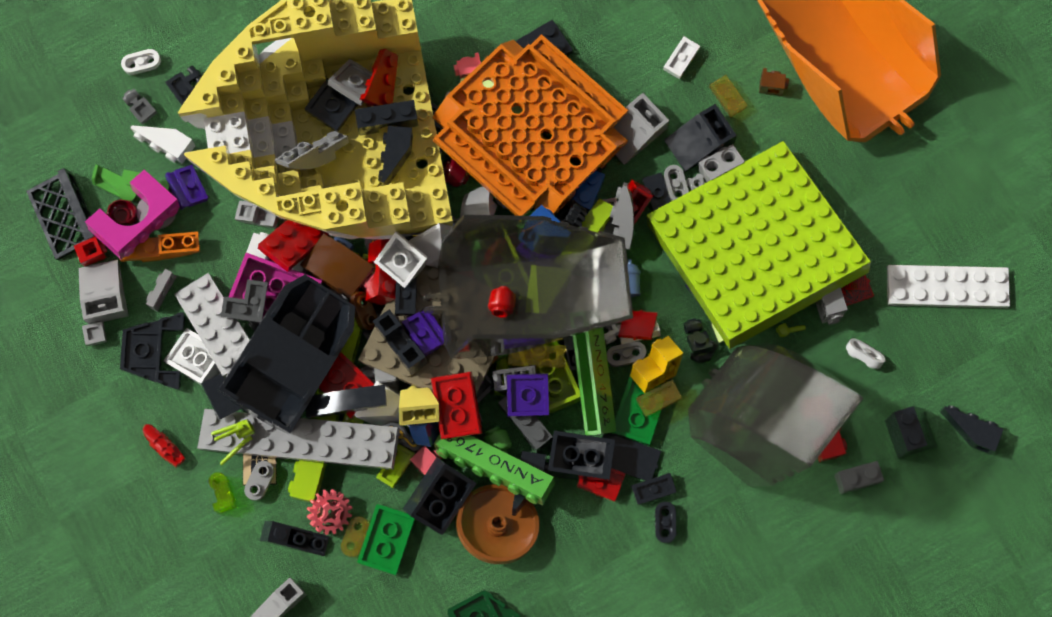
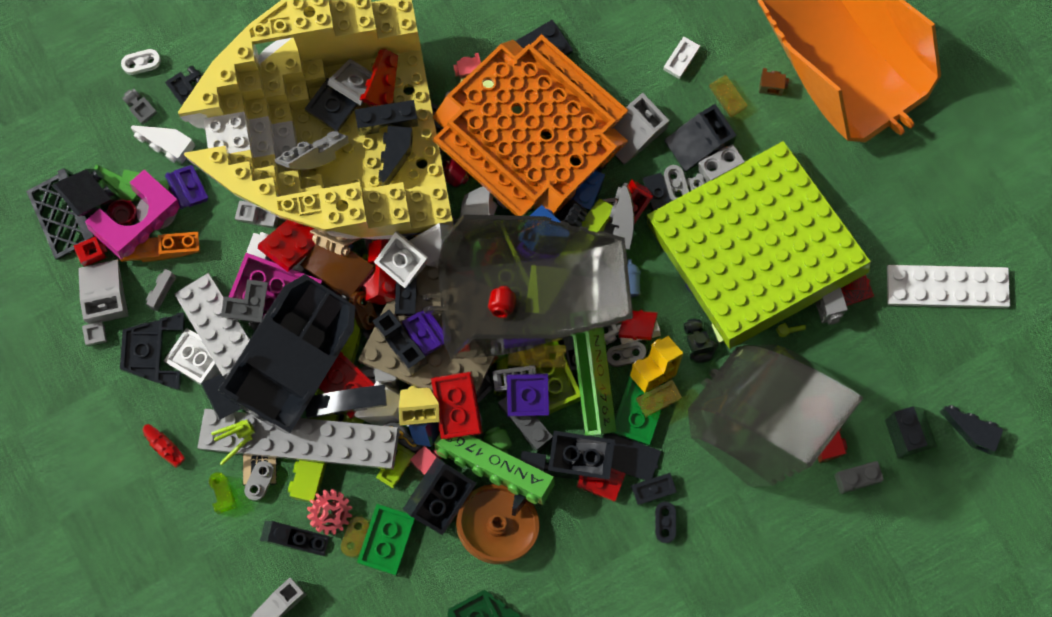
white plate [846,338,885,369] -> none
none -> black slope [52,169,119,216]
none -> tan hinge [310,229,362,256]

